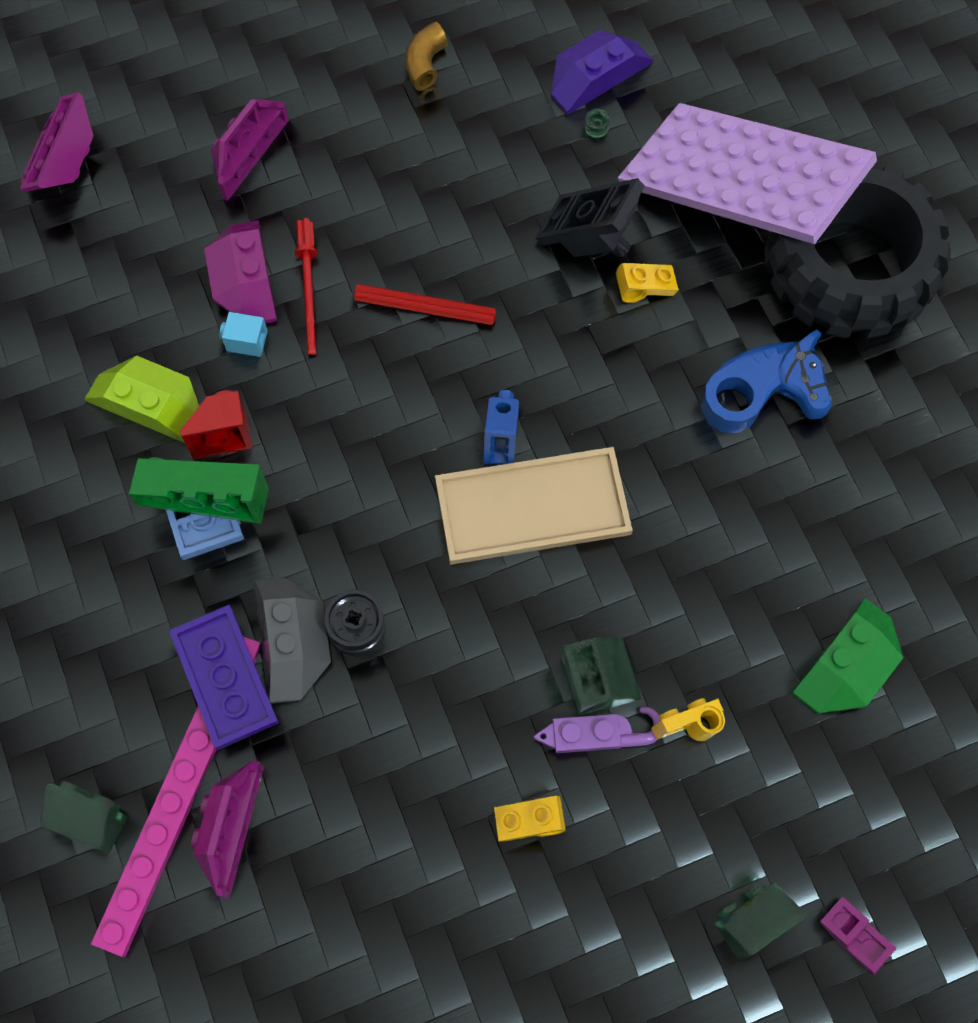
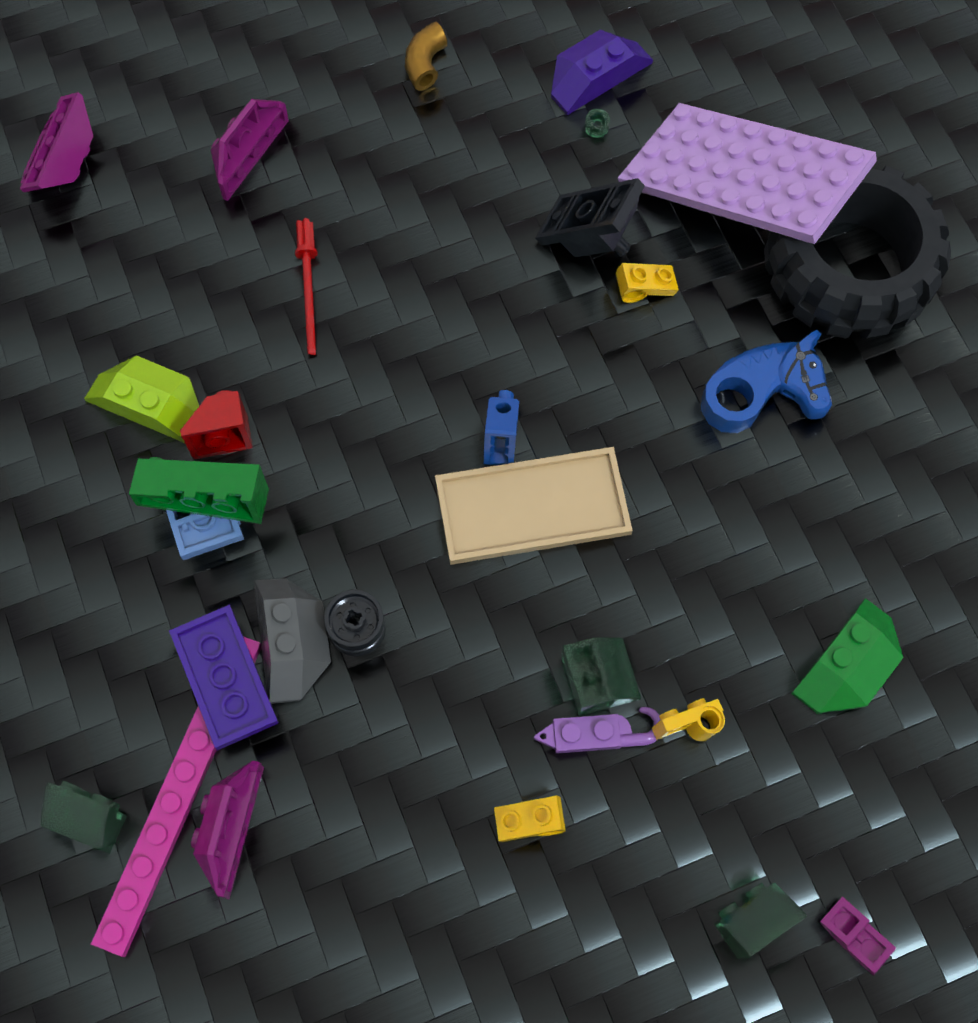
magenta wedge [204,220,277,323] -> none
medium azure brick [219,312,268,357] -> none
red axle [354,284,496,325] -> none

